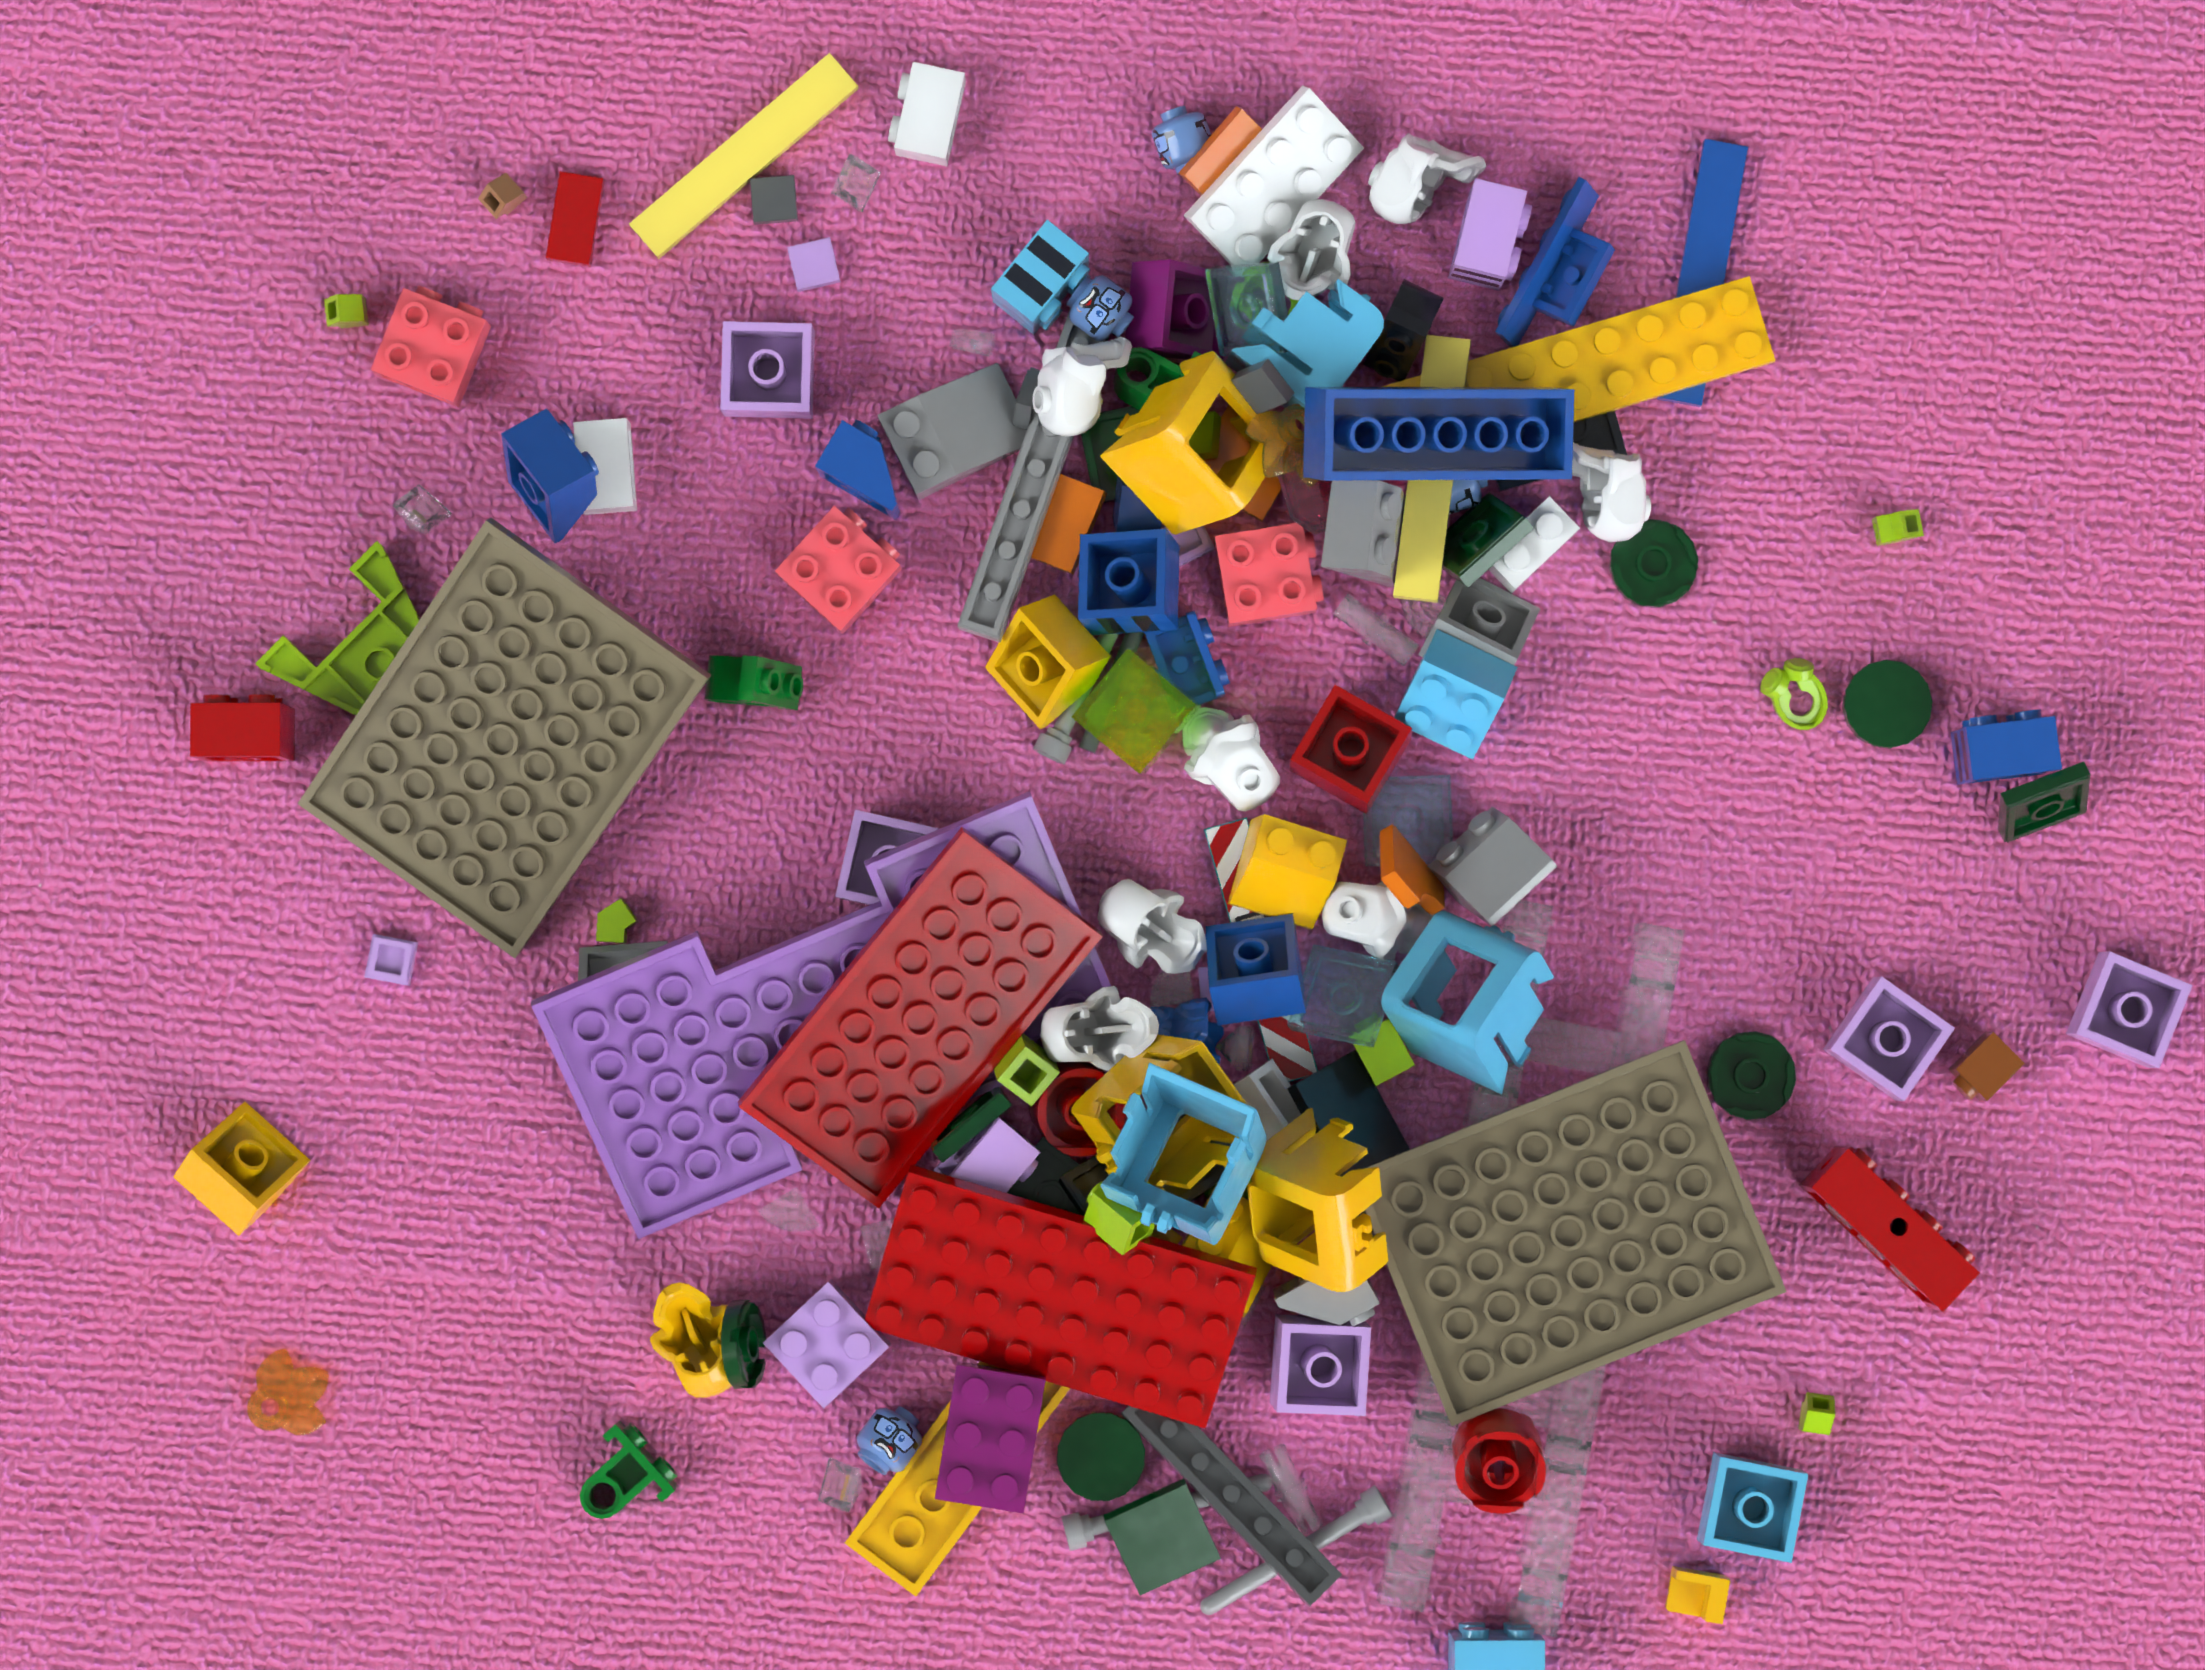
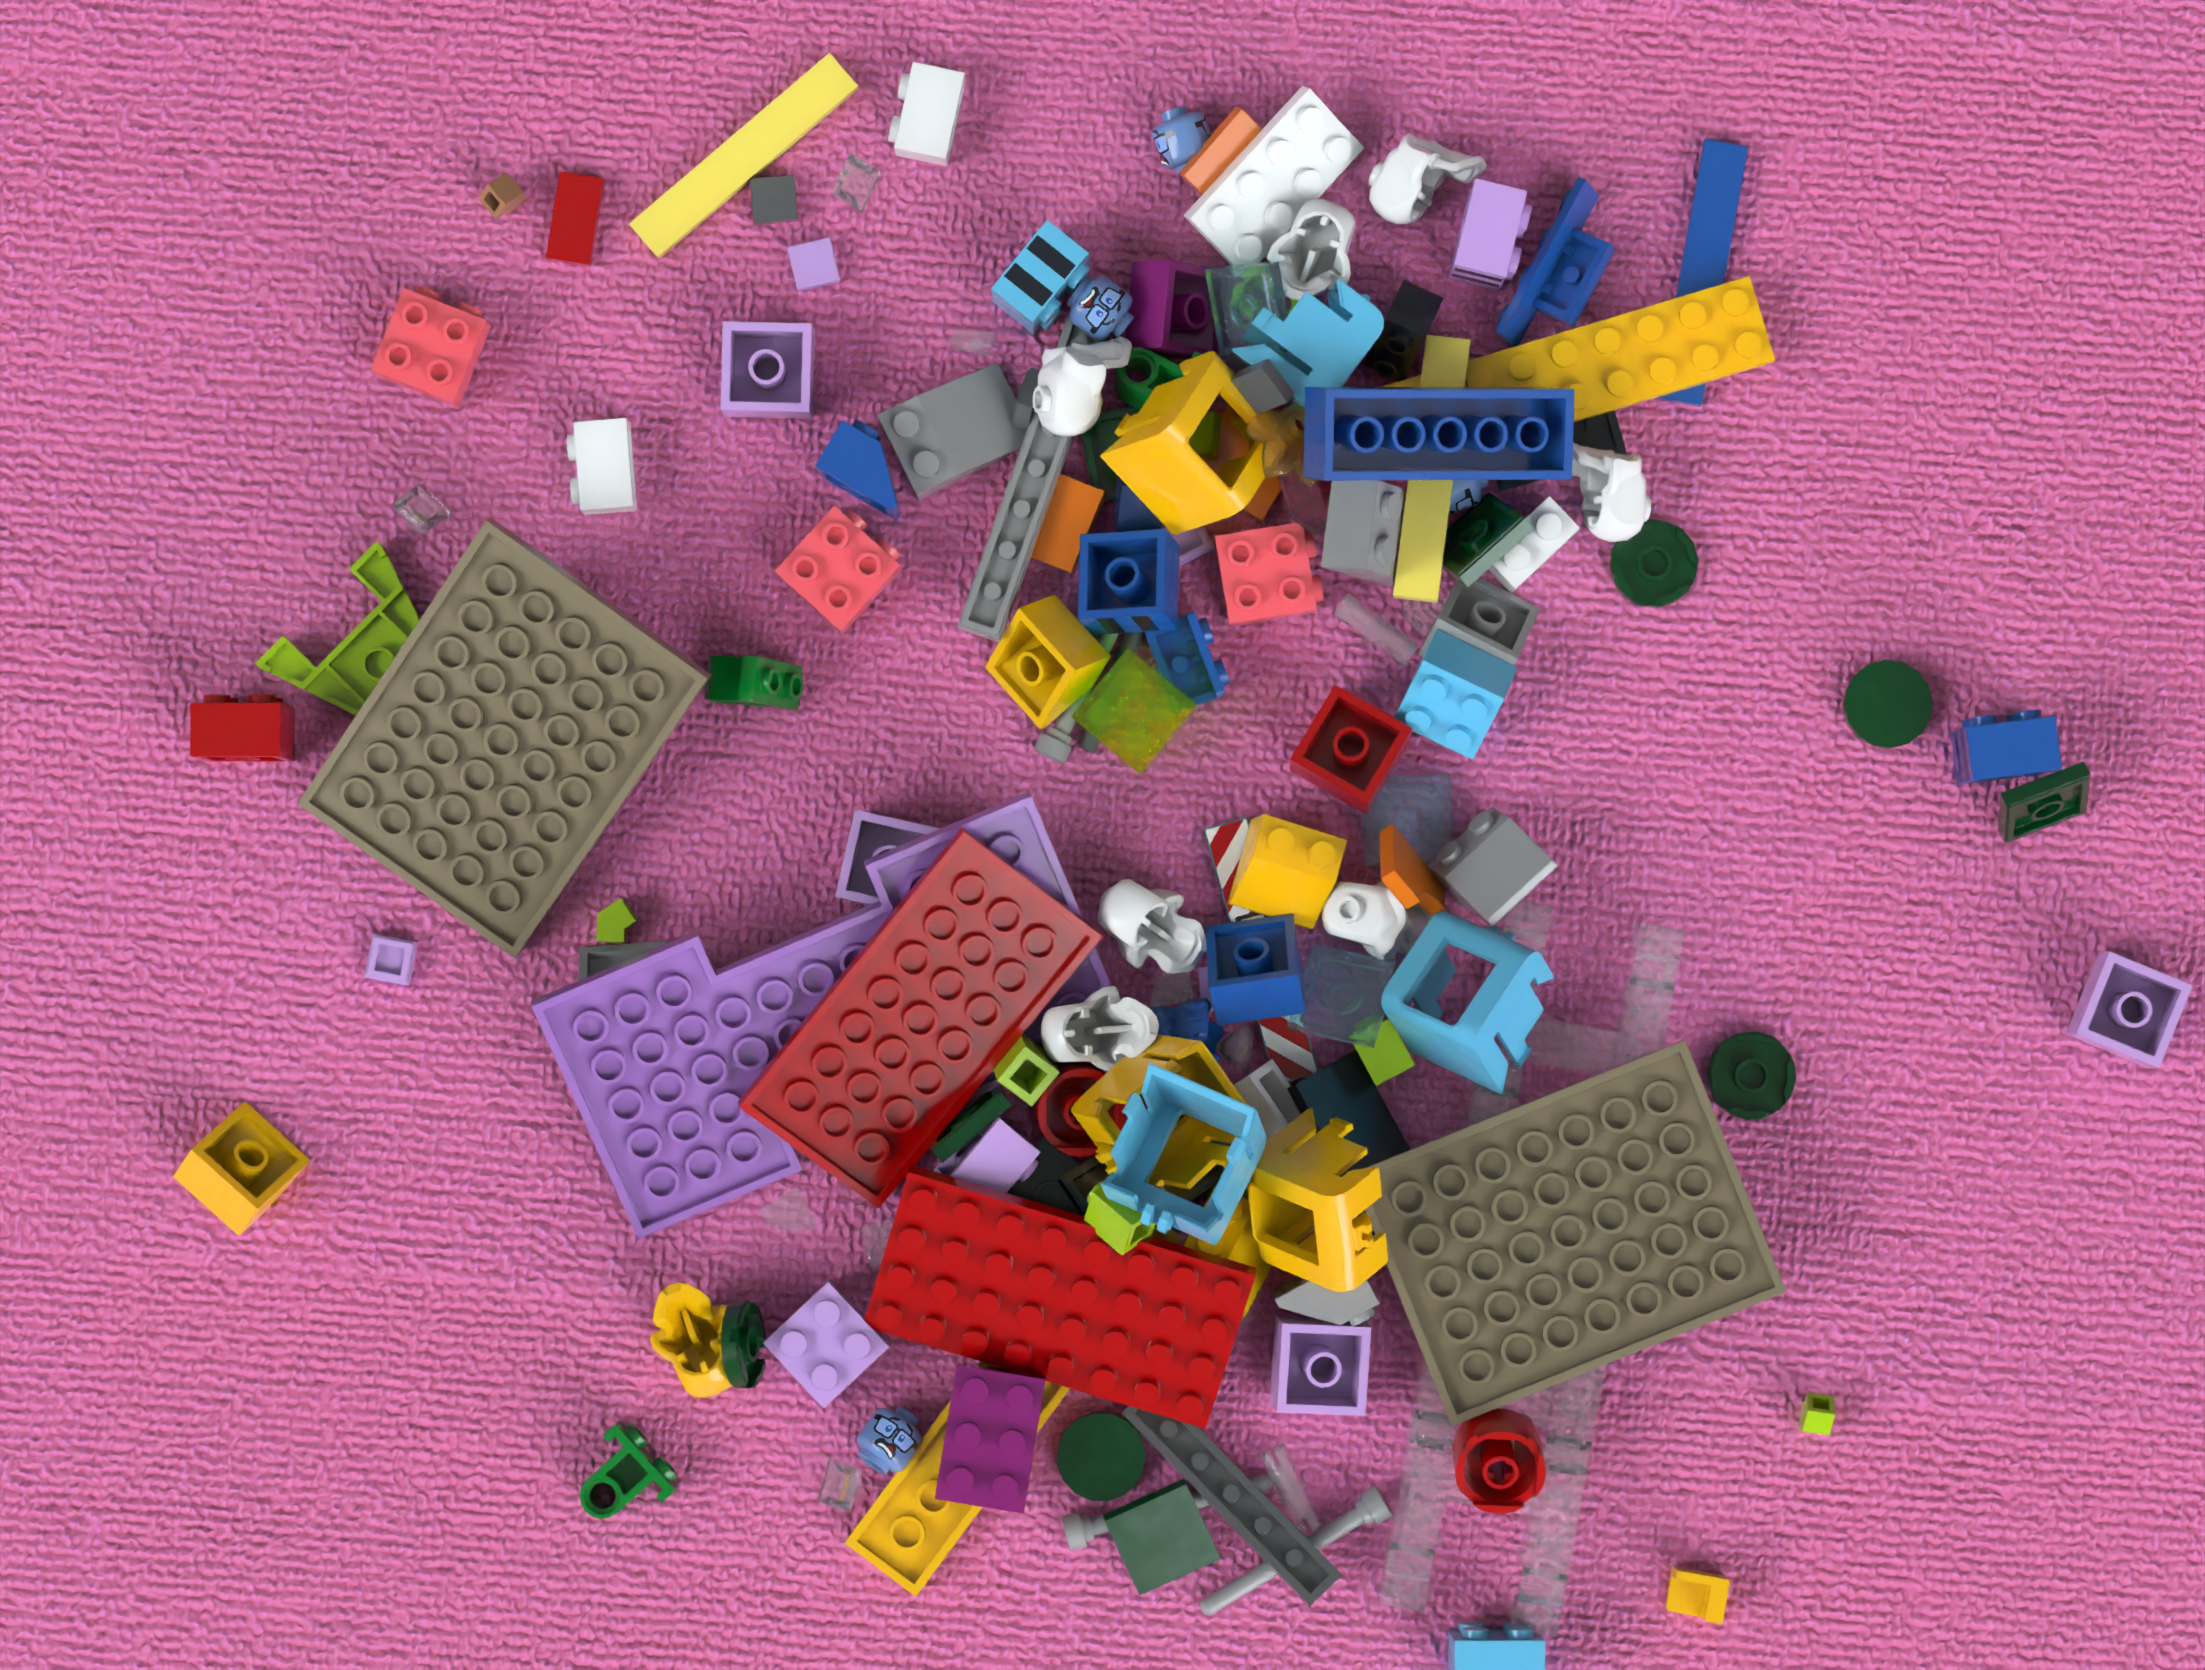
clear yellow plate [247,1348,329,1435] -> none
lime piece [324,294,369,329] -> none
blue slope [501,408,599,543] -> none
white head [1182,707,1280,811] -> none
medium azure brick [1697,1452,1808,1563] -> none
lime piece [1760,658,1828,730] -> none
red brick [1799,1146,1980,1312] -> none
lavender brick [1823,976,1955,1101] -> none
lime piece [1872,509,1924,546] -> none
dark orange brick [1948,1032,2025,1101] -> none

